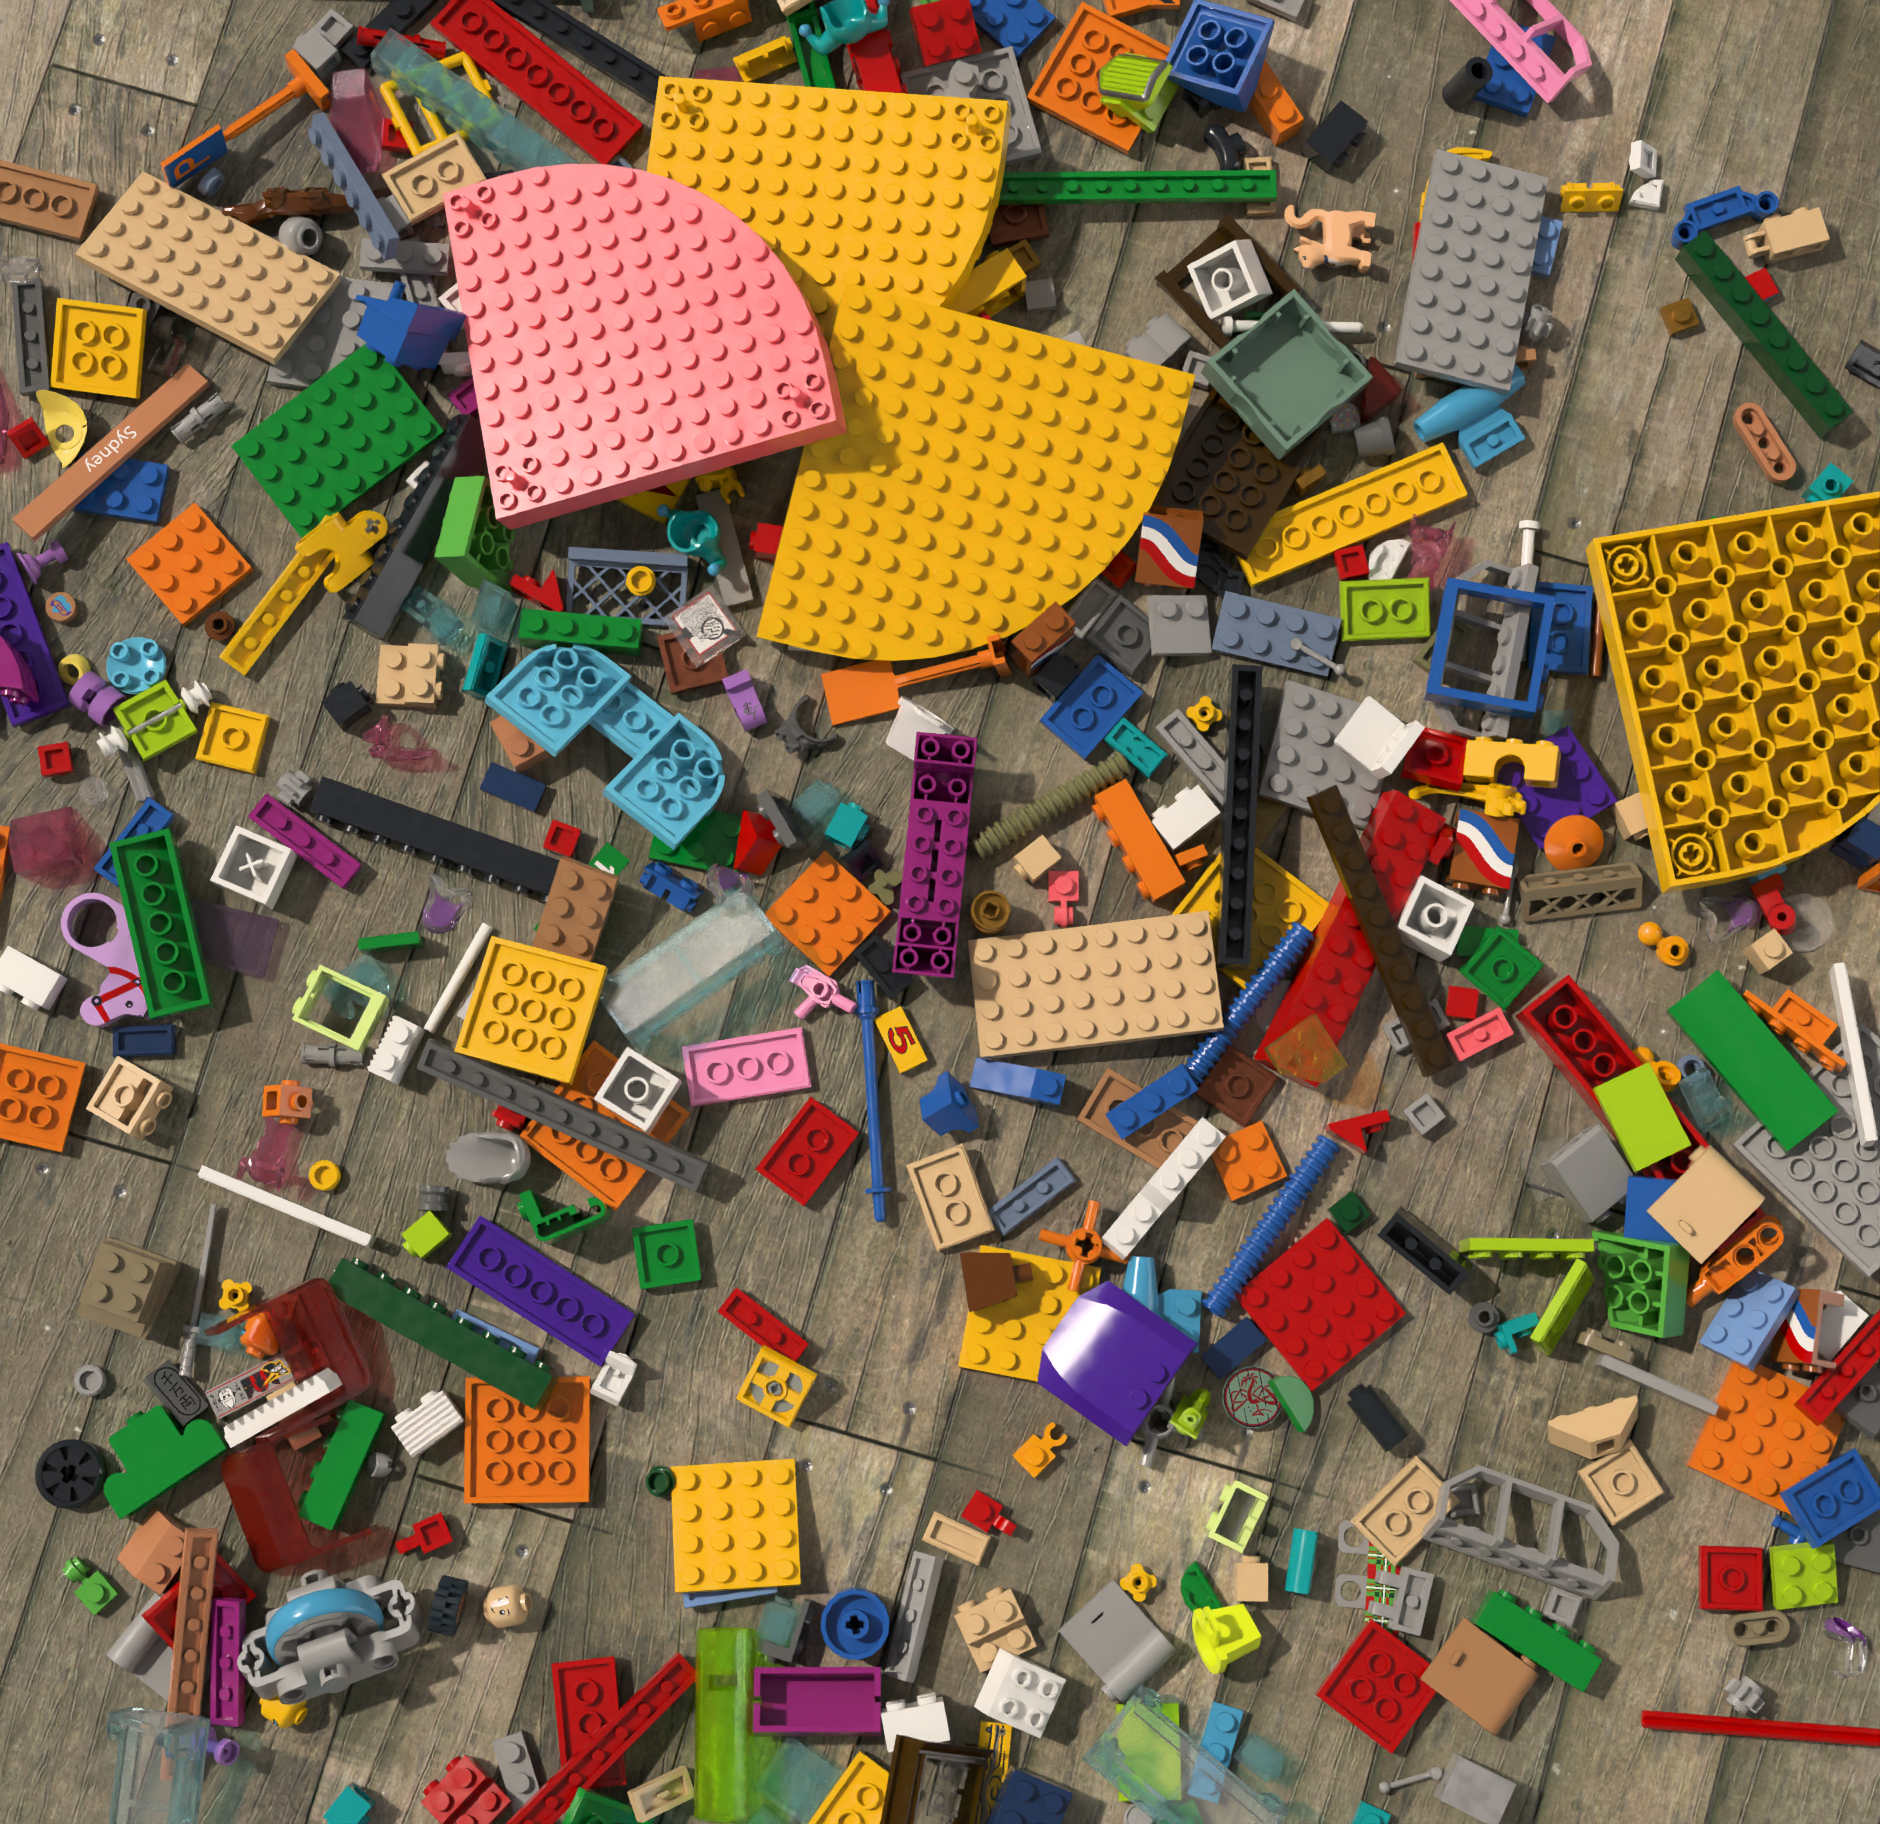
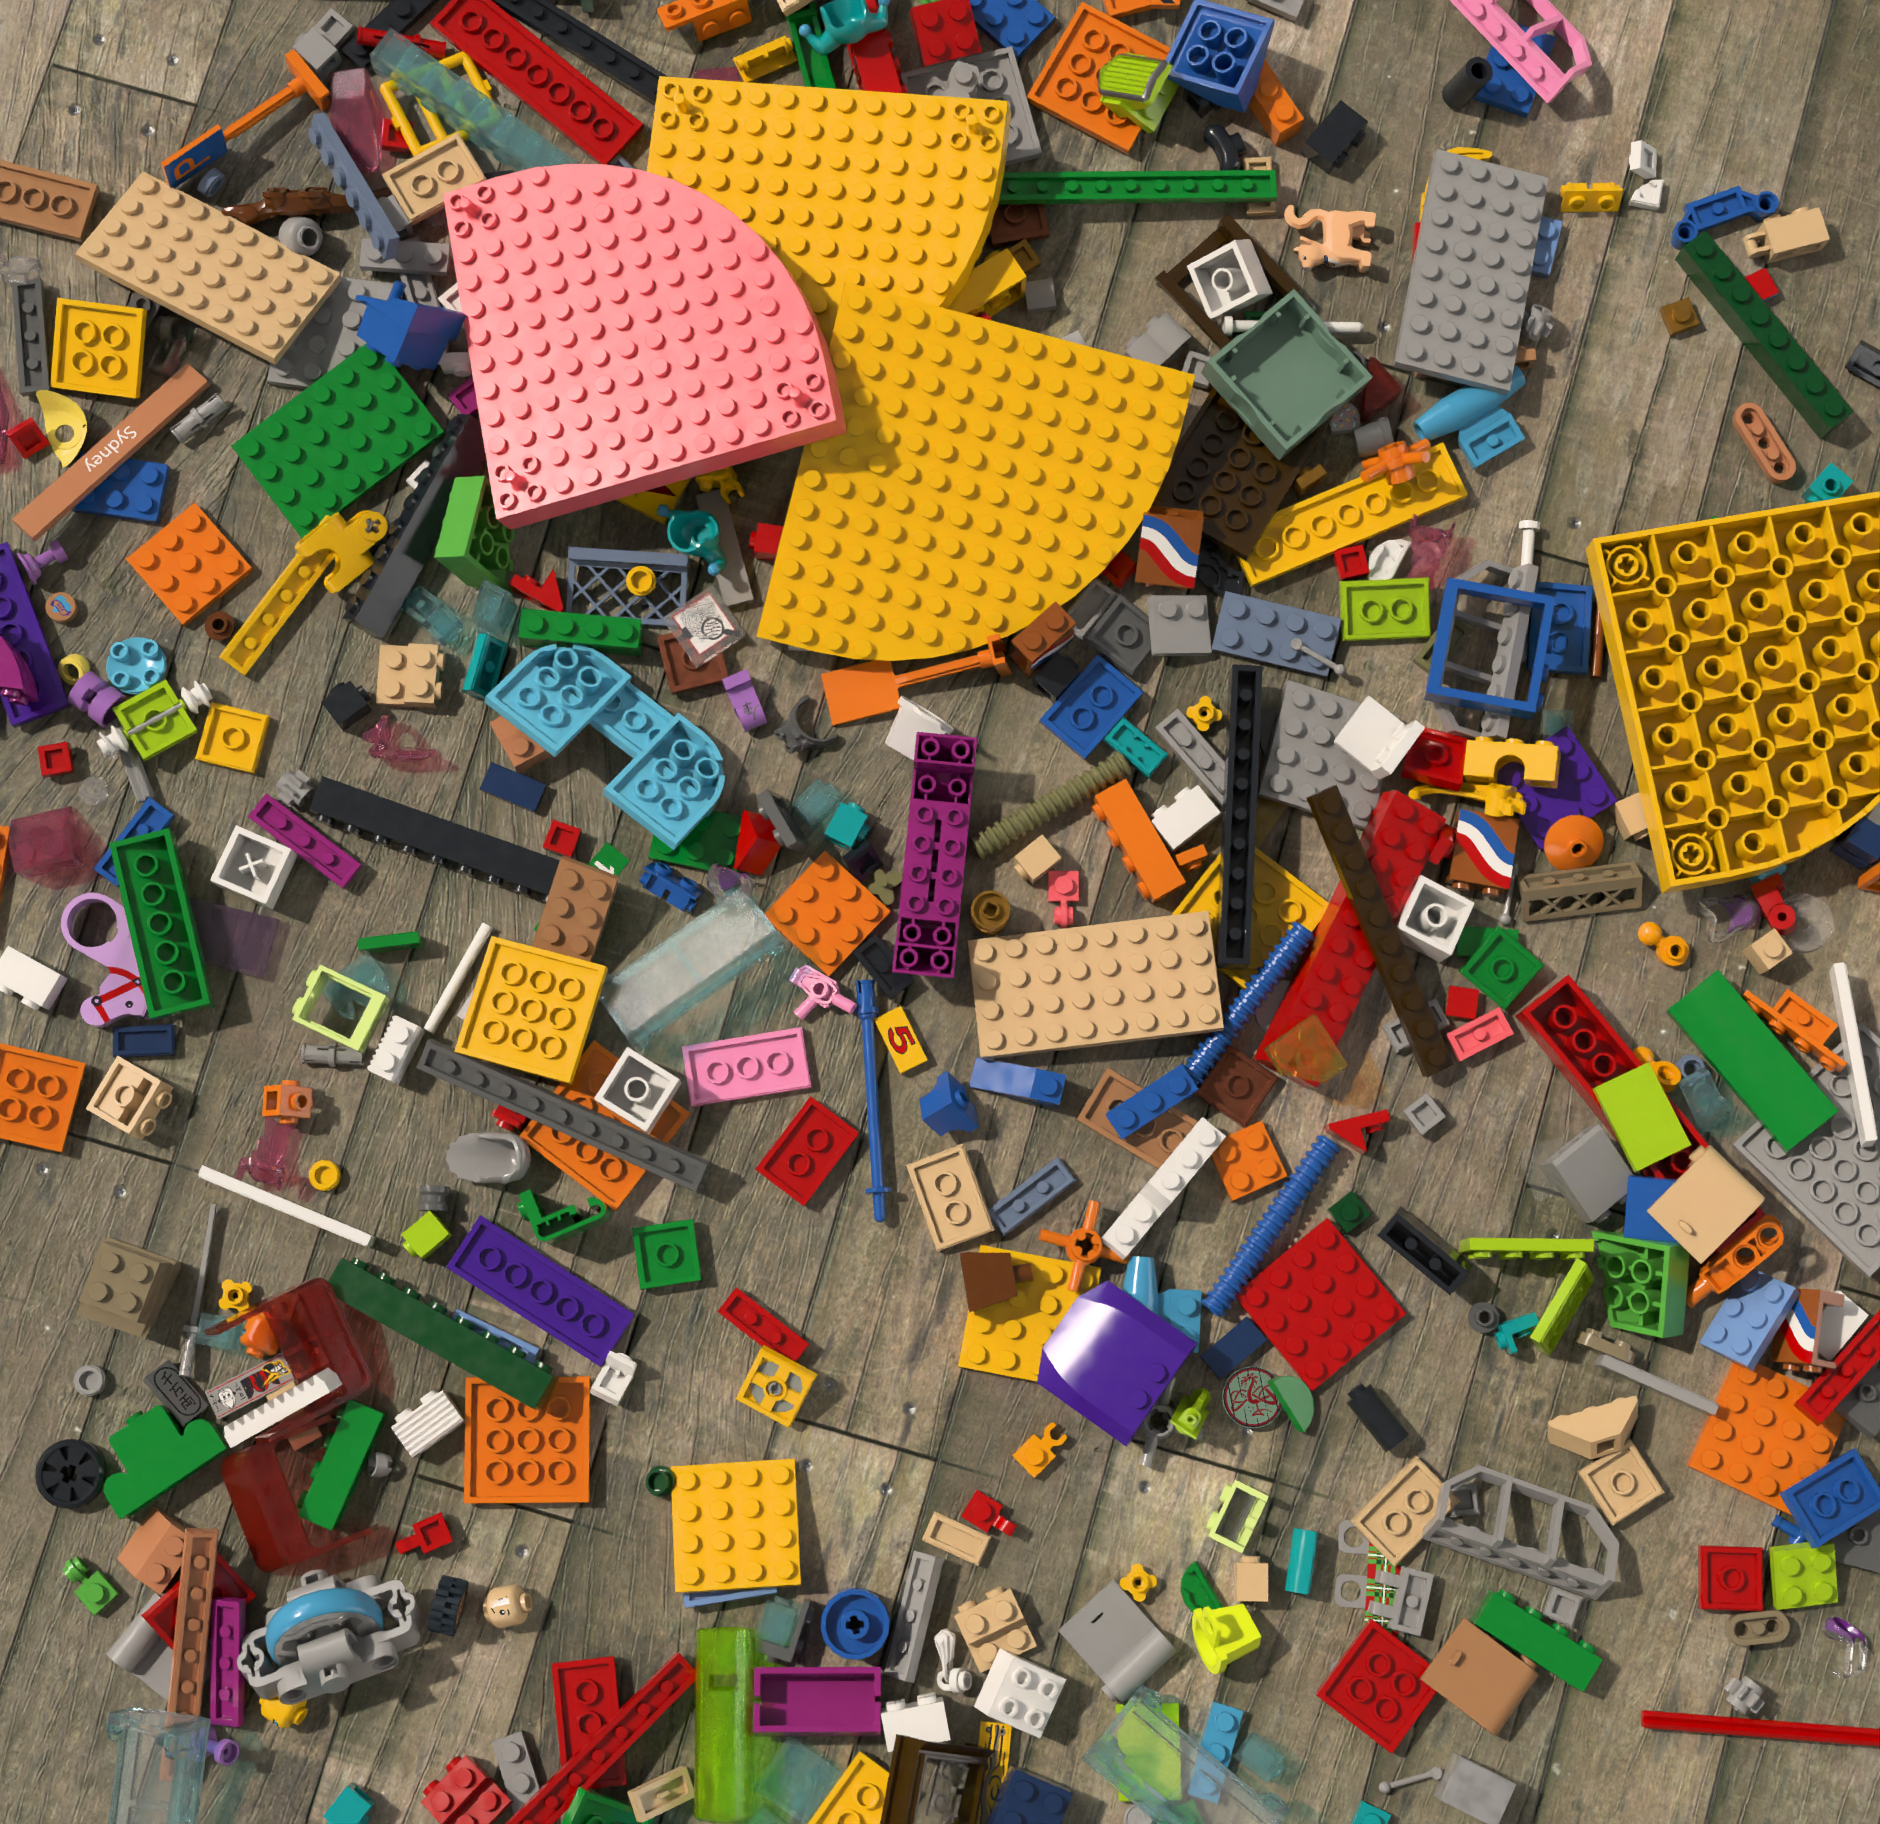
clear piece [422,874,473,934] -> none
none -> white piece [934,1629,972,1694]
none -> orange bar [1360,438,1431,485]

